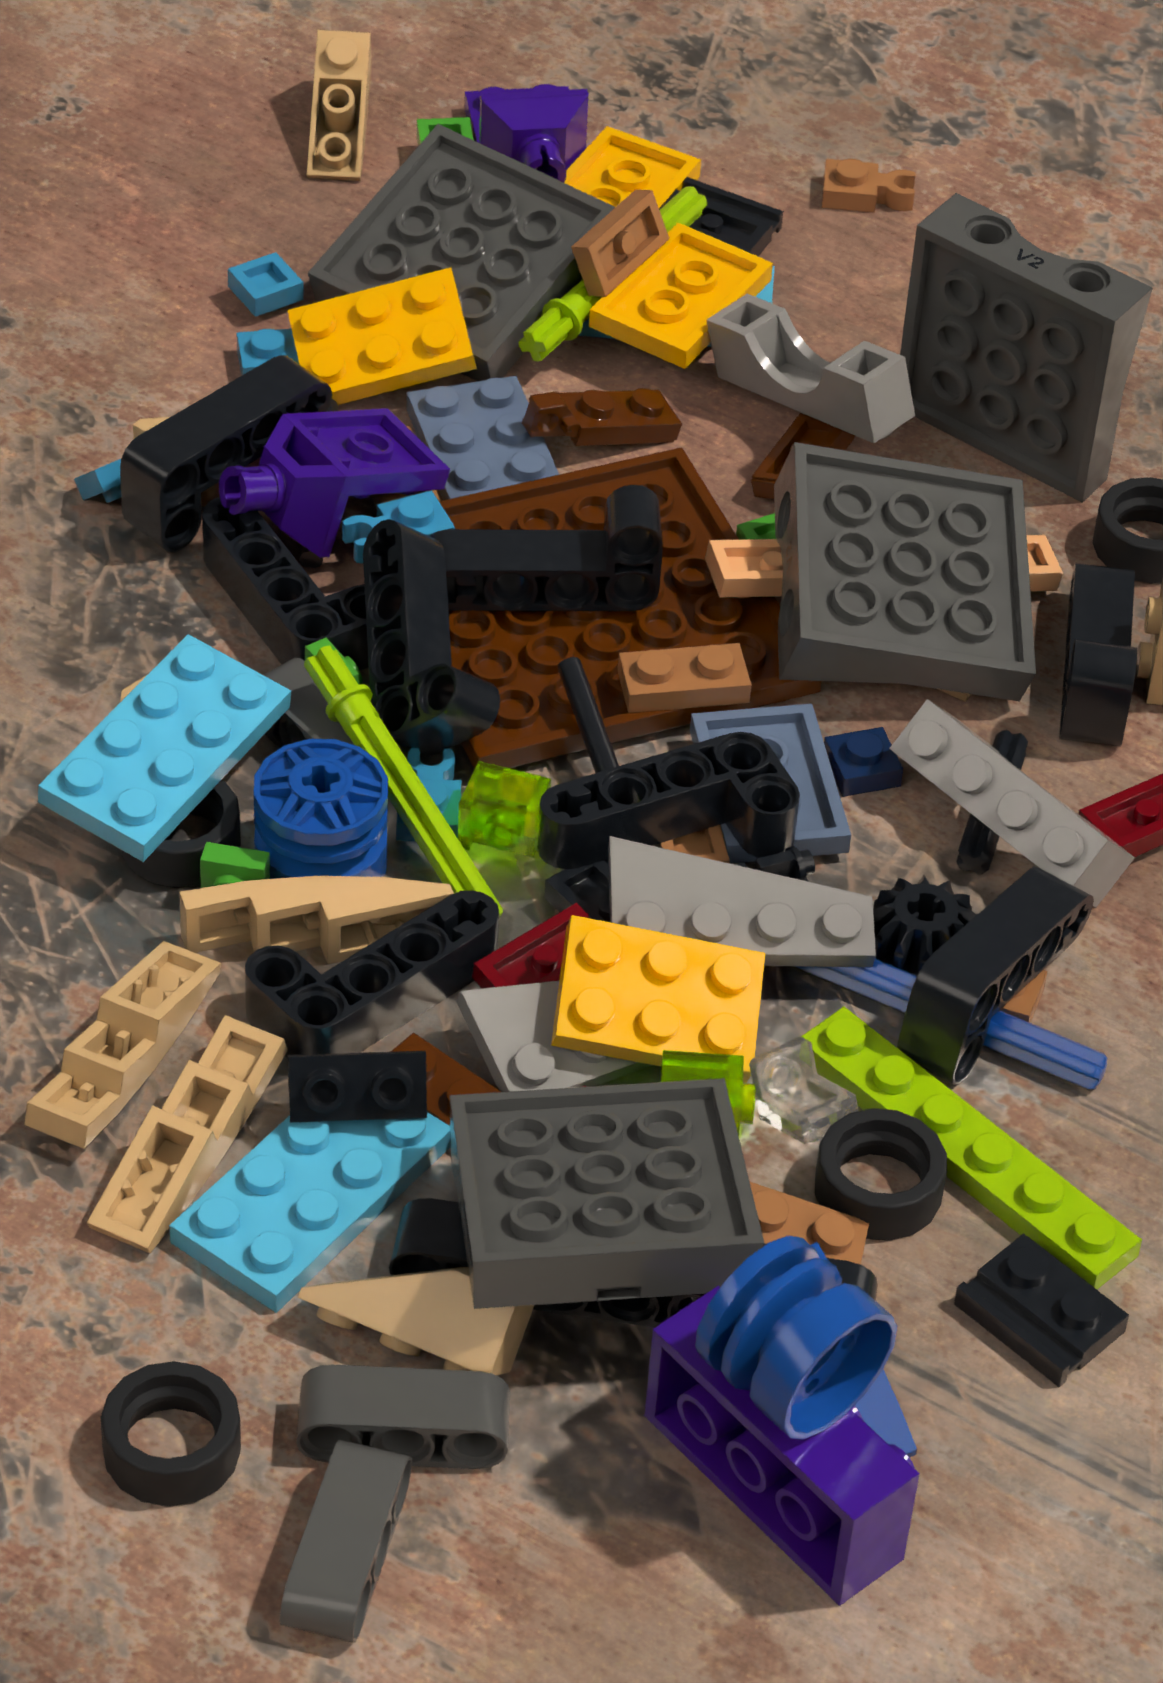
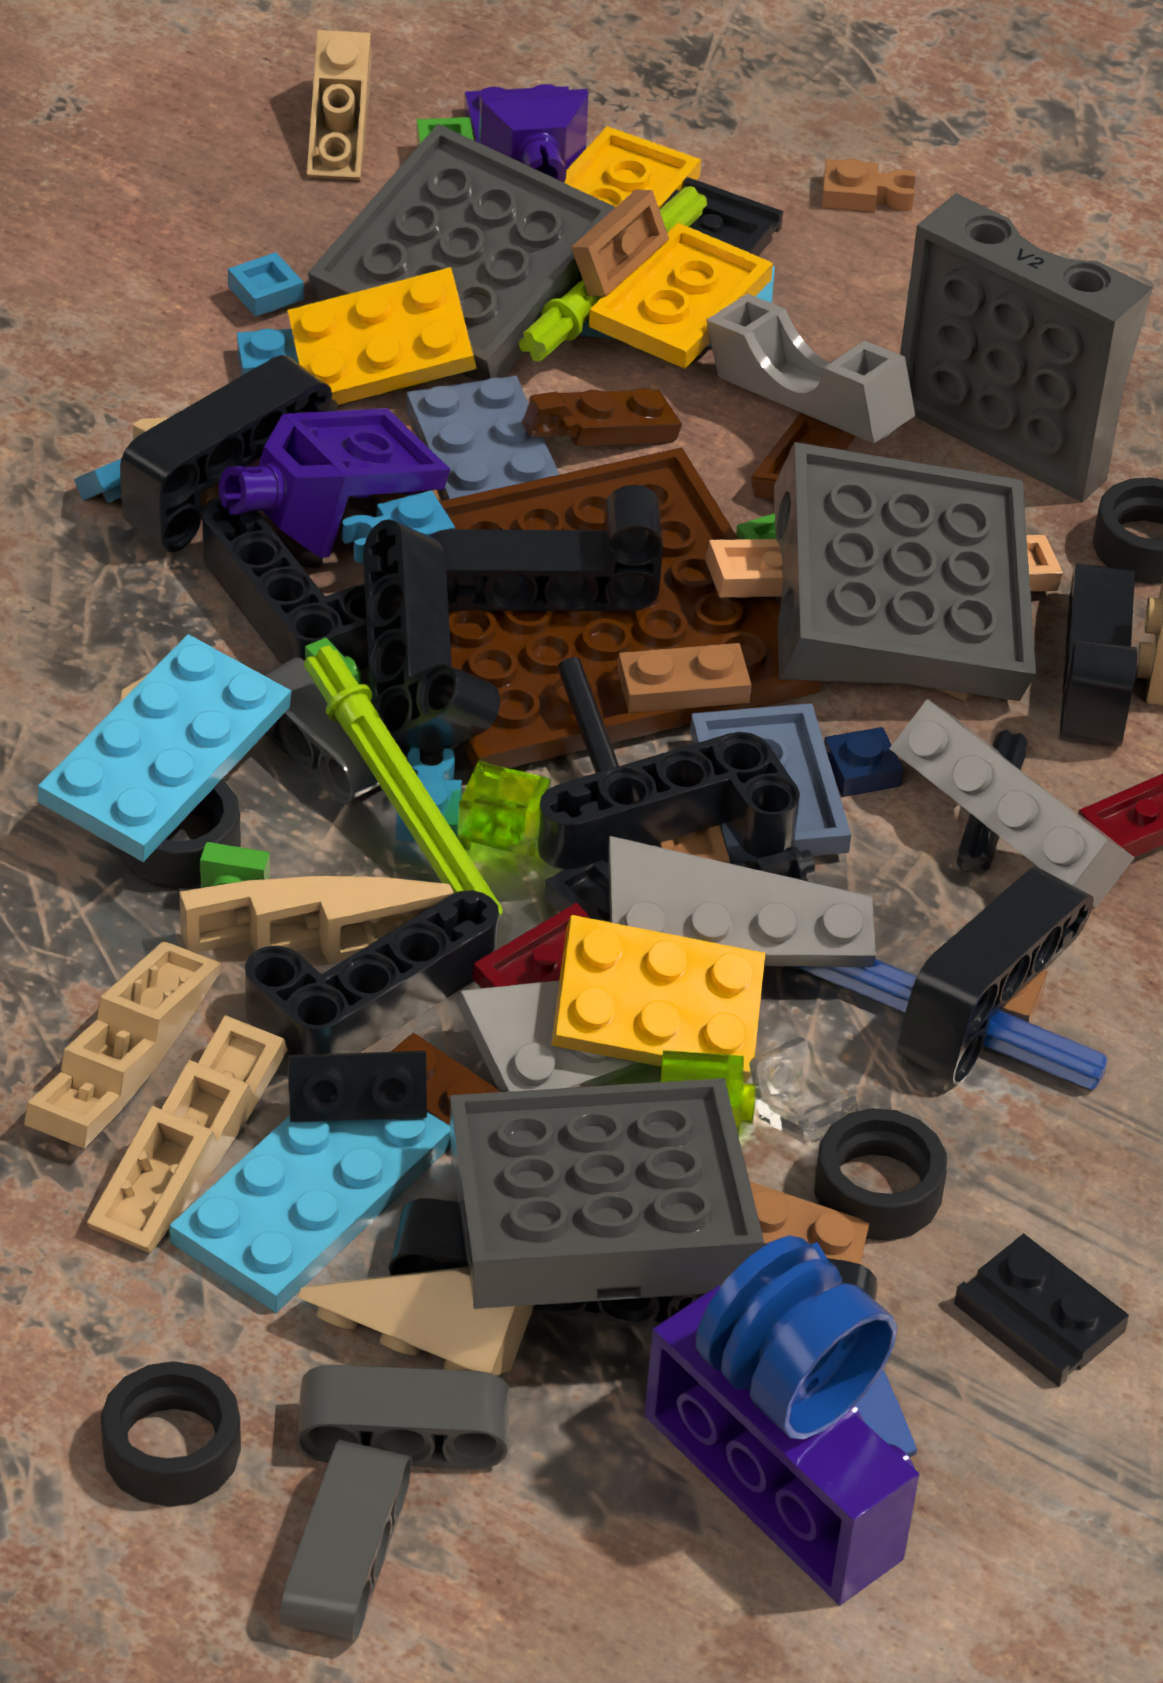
blue wheel [253,739,388,879] -> none
lime plate [796,1006,1142,1289] -> none
black gear [873,875,978,976] -> none

